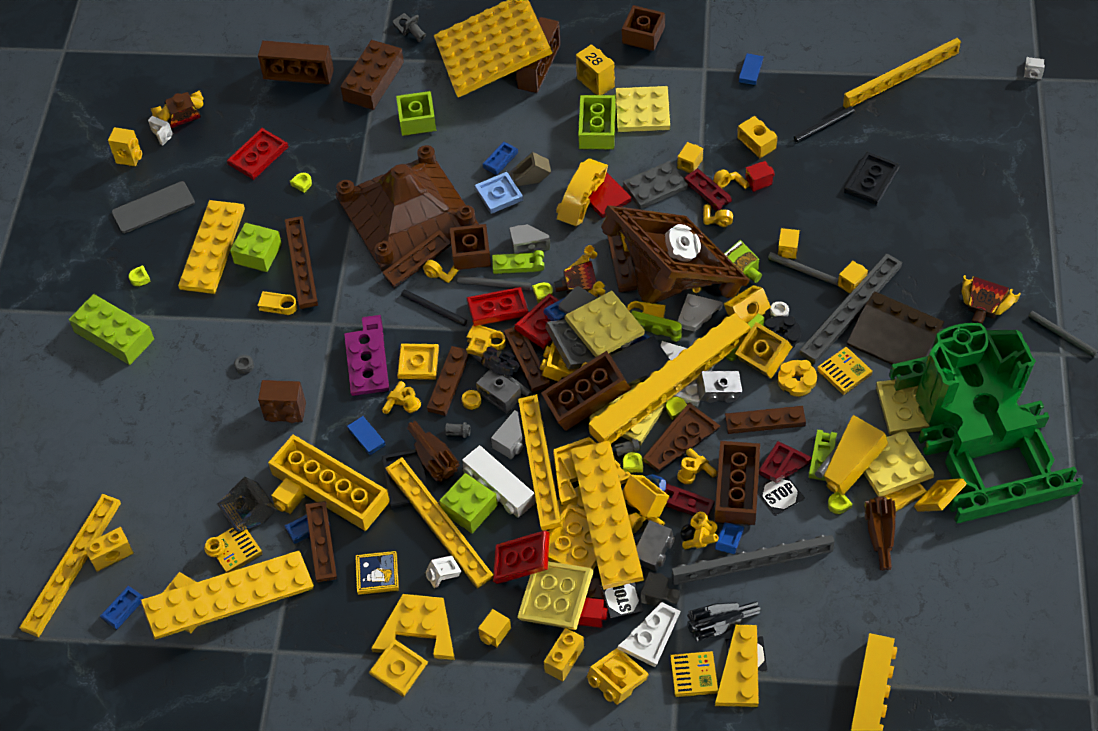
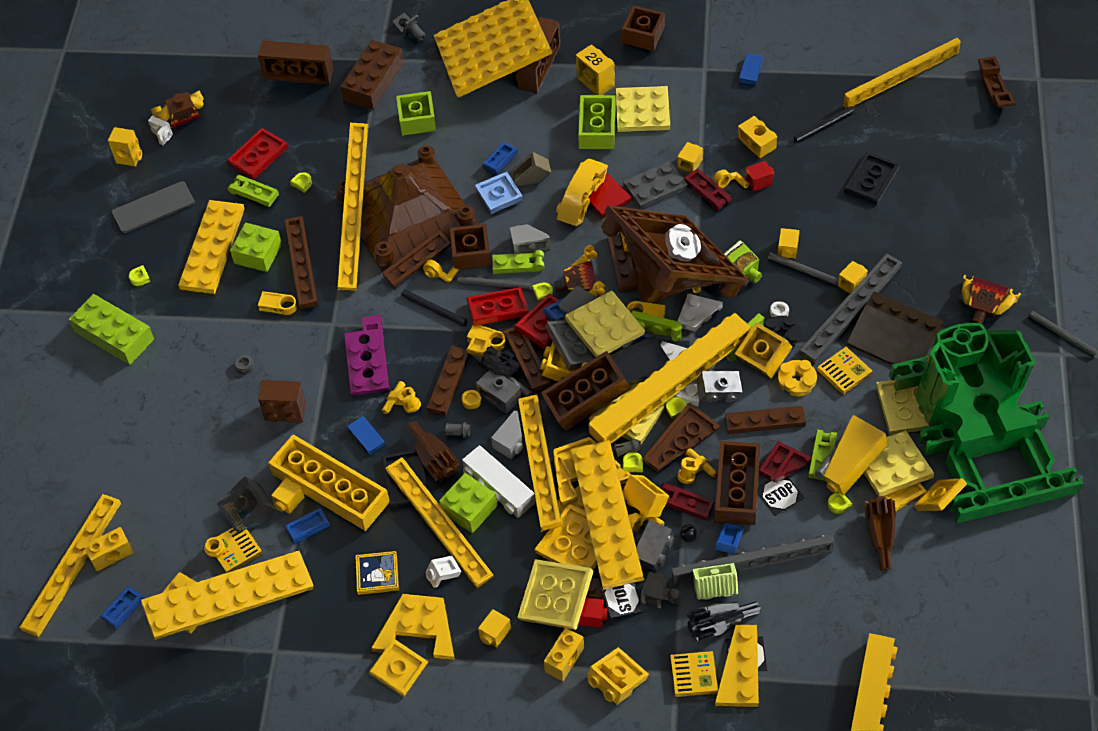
reddish brown plate [306,501,337,582] -> none
yellow tile [397,344,439,379] -> none
red tile [493,530,550,584] -> none
white wing [617,602,681,667] -> none
blue piece [646,474,666,491] -> none
yellow piece [682,512,718,550] -> none
yellow plate [703,204,733,227] -> none
yellow brick [724,285,771,324] -> none
white bracket [1024,57,1045,79] -> none
none -> lime plate [227,175,279,207]
none -> yellow plate [338,123,368,291]
none -> yellowish green brick [693,563,738,600]
none -> reddish brown slope [978,56,1016,108]

